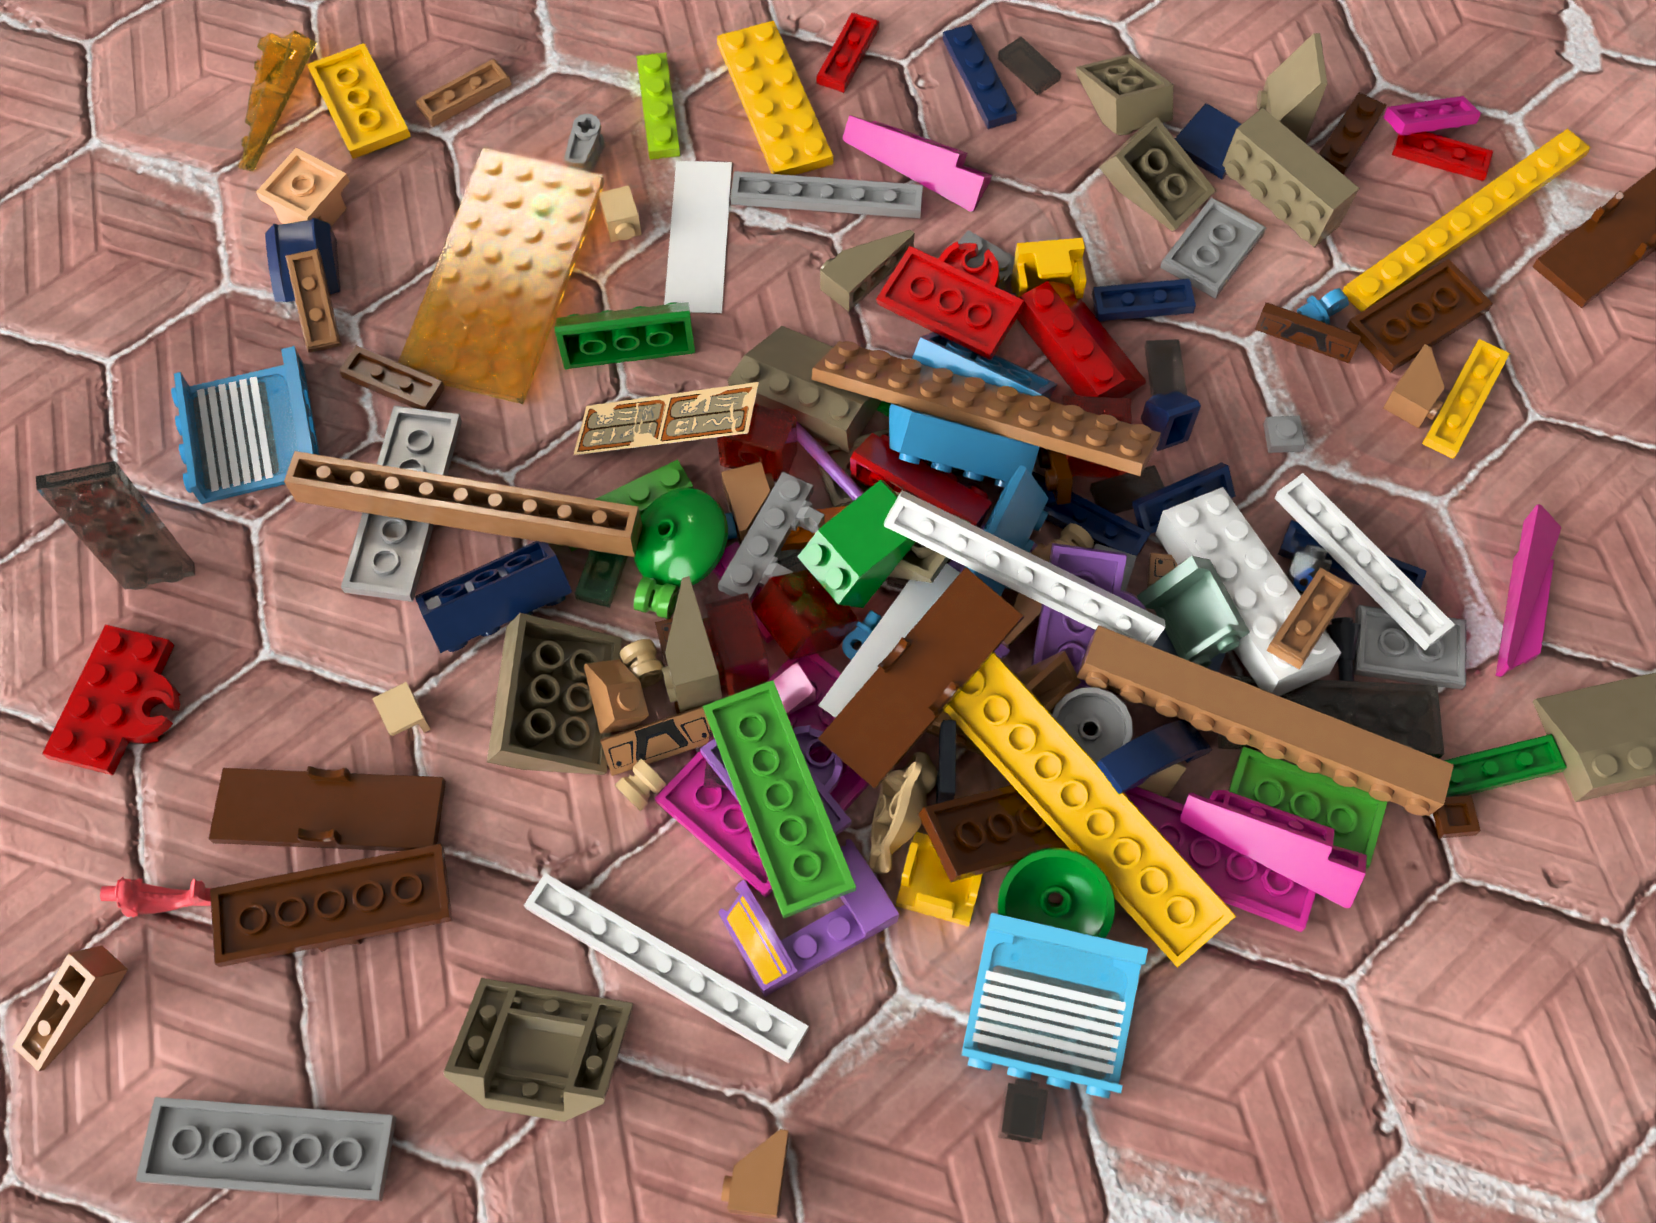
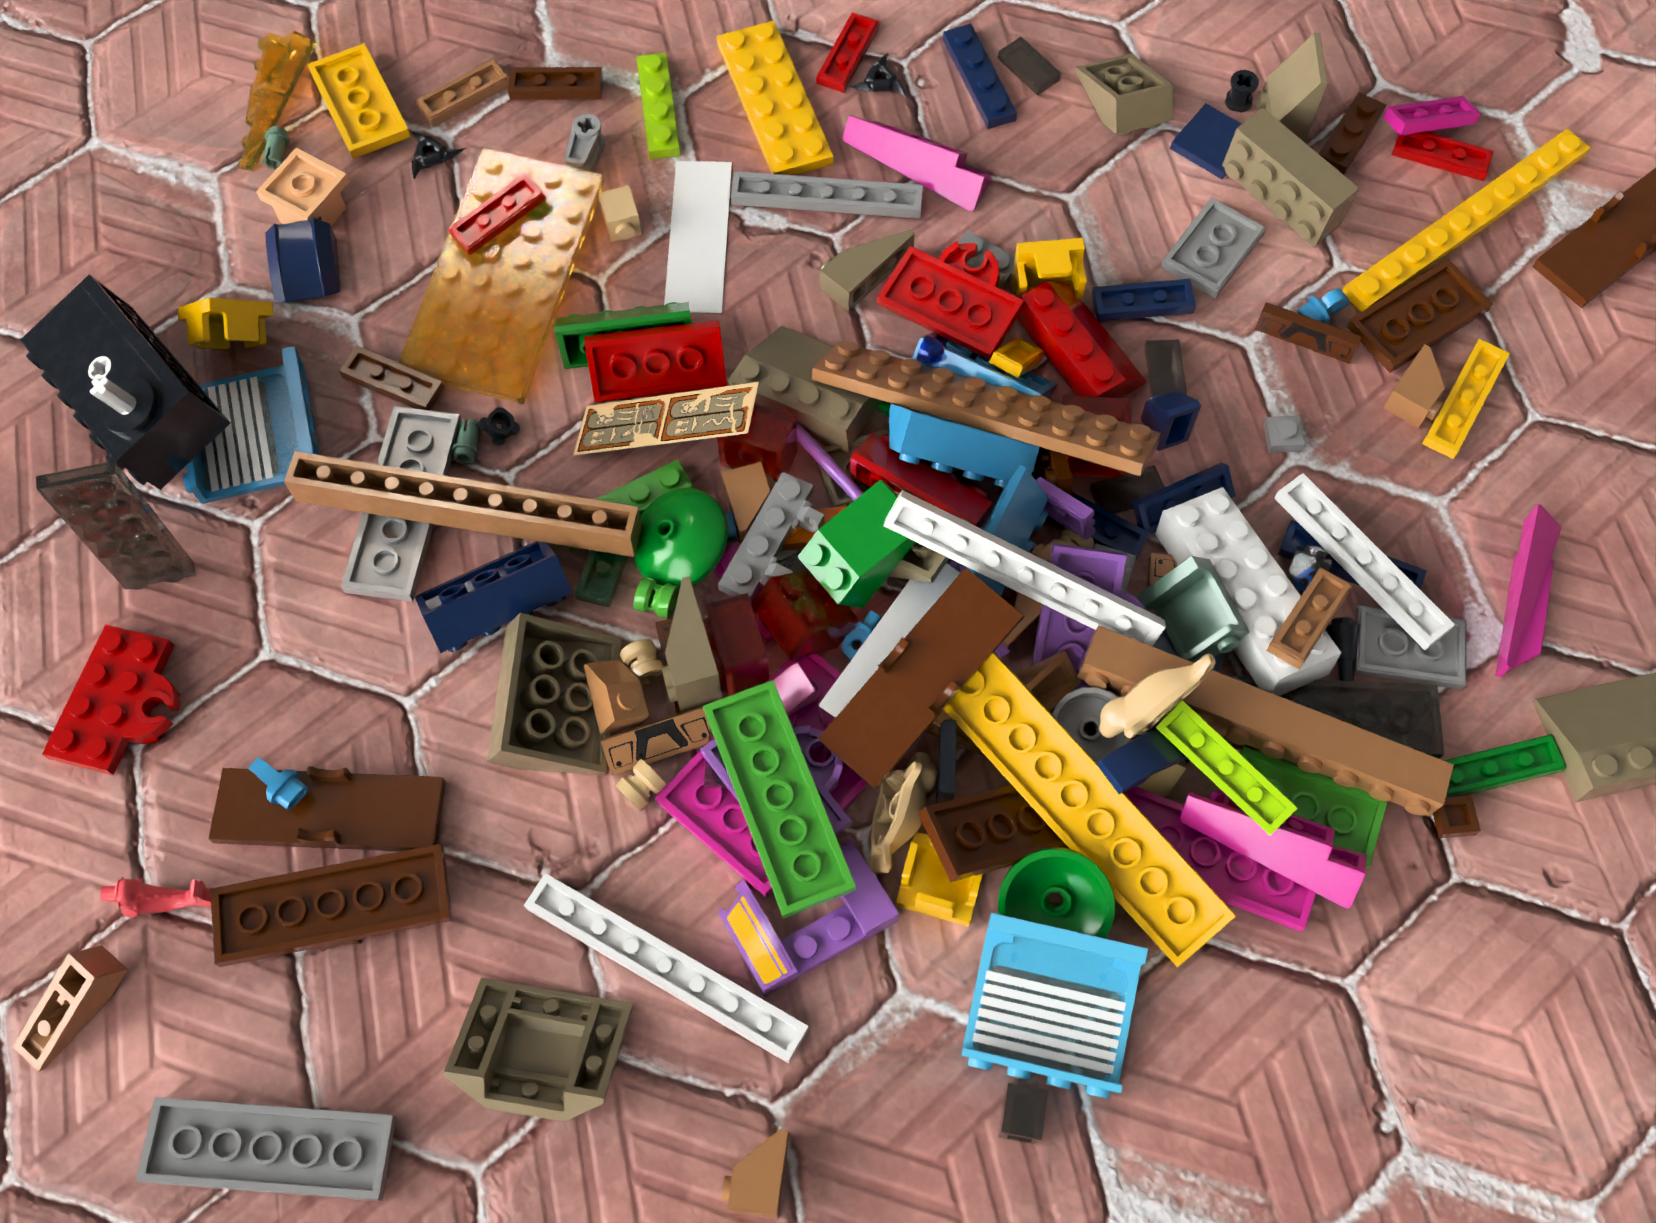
medium nougat tile [285,249,342,353] -> none
tan panel [372,682,431,736] -> none
dark tan slope [1099,117,1216,231] -> none
none -> black piece [20,274,230,490]
none -> yellow panel [177,297,273,350]
none -> dark azure piece [248,757,309,810]
none -> sand green pin [262,126,290,169]
none -> black piece [410,131,465,180]
none -> tile [448,172,546,256]
none -> sand green pin [451,419,481,464]
none -> black plate [479,407,520,446]
none -> reddish brown plate [508,67,603,100]
none -> red plate [584,320,727,403]
none -> black piece [847,52,906,97]
none -> clear blue hinge [916,335,945,365]
none -> yellow tile [989,337,1045,378]
none -> medium lavender tile [1036,477,1095,540]
none -> tan animal [1099,654,1216,739]
none -> lime plate [1156,700,1298,836]
none -> black bush [1225,70,1259,113]

